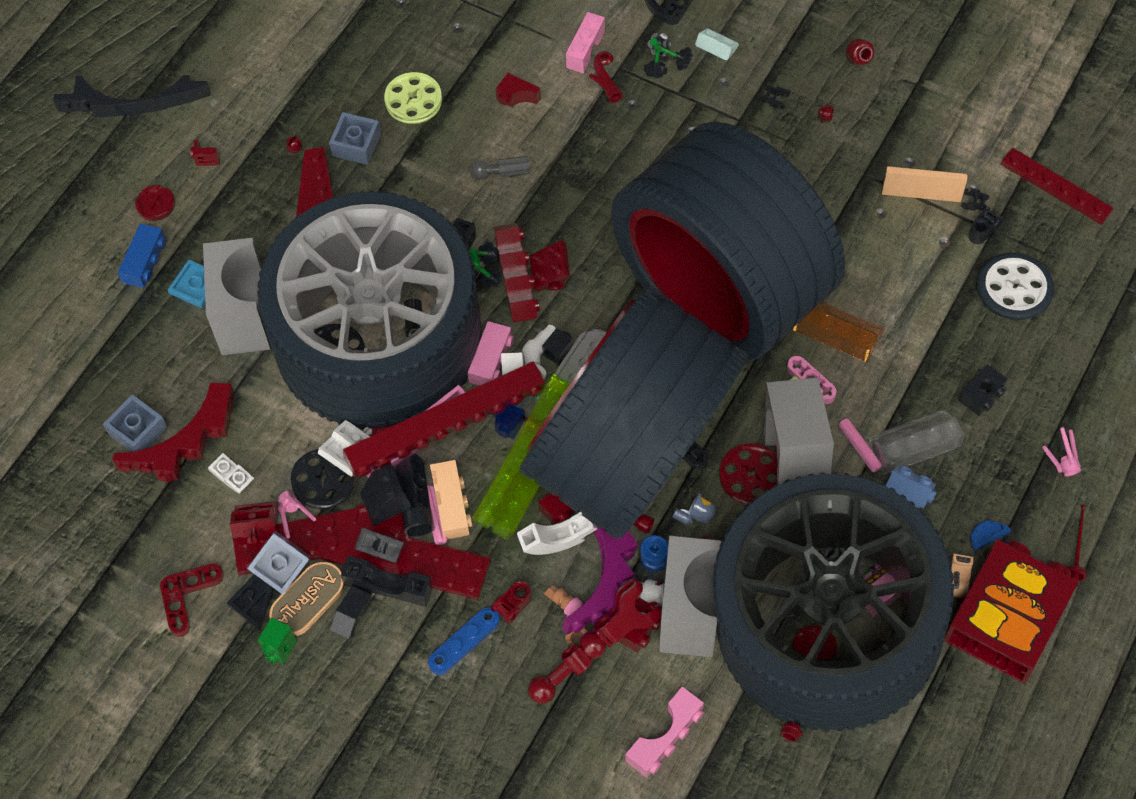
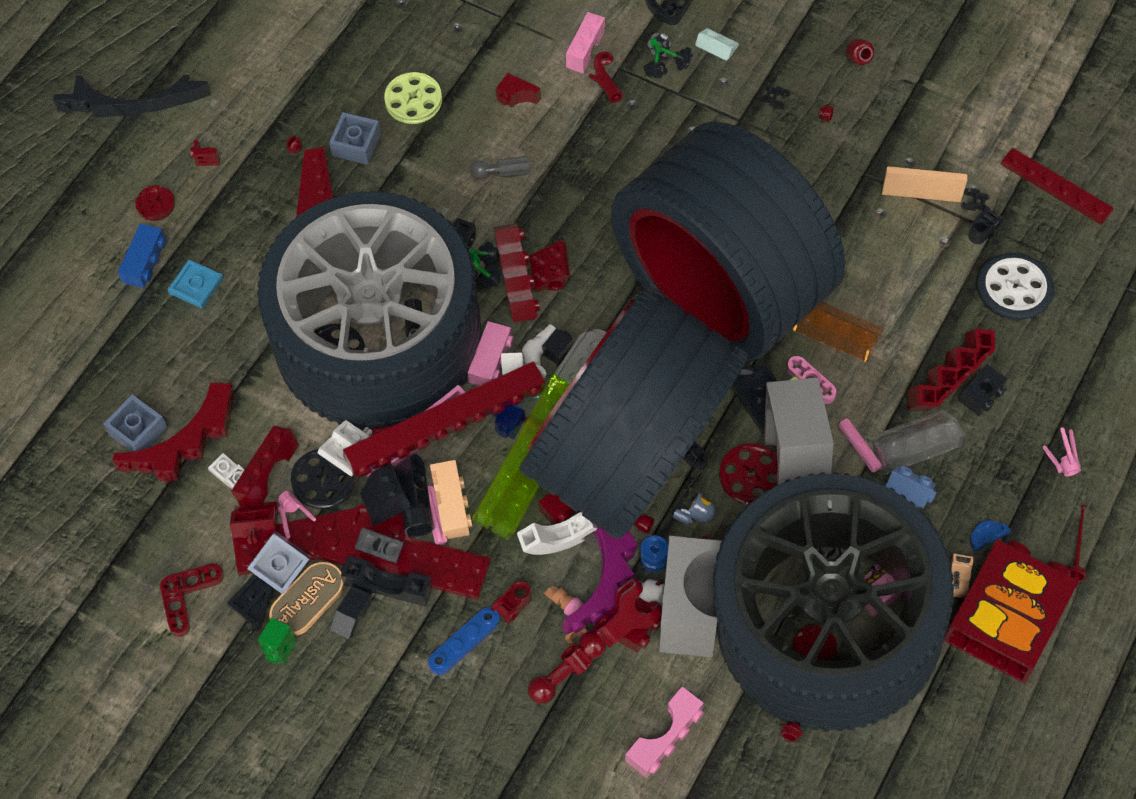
light grey piece [203,238,270,355] -> none
none -> dark red arch [231,425,299,509]
none -> black wing [731,366,777,435]
none -> dark red brick [908,329,995,412]

